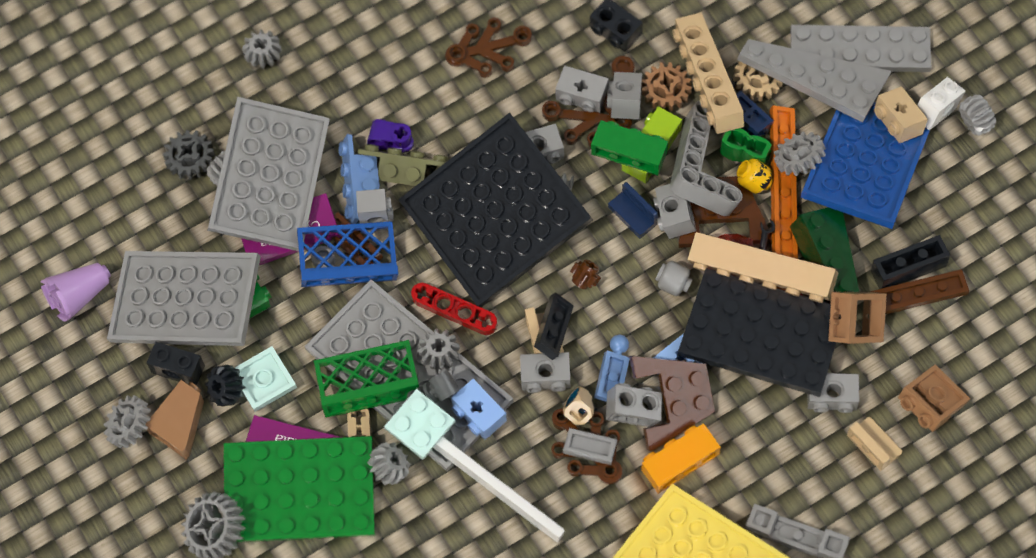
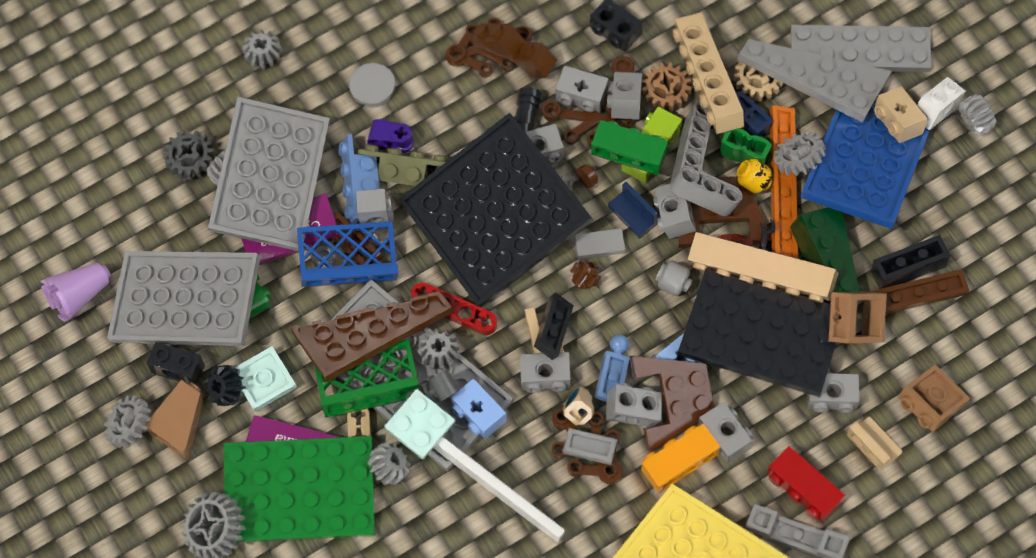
none -> reddish brown wing [290,291,453,382]
none -> light grey tile [349,63,395,108]
none -> reddish brown arch [469,23,557,78]
none -> black axle [515,87,542,132]
none -> light grey tile [575,228,625,259]
none -> reddish brown tile [576,164,598,188]
none -> light grey brick [699,402,753,464]
none -> red brick [767,446,845,523]

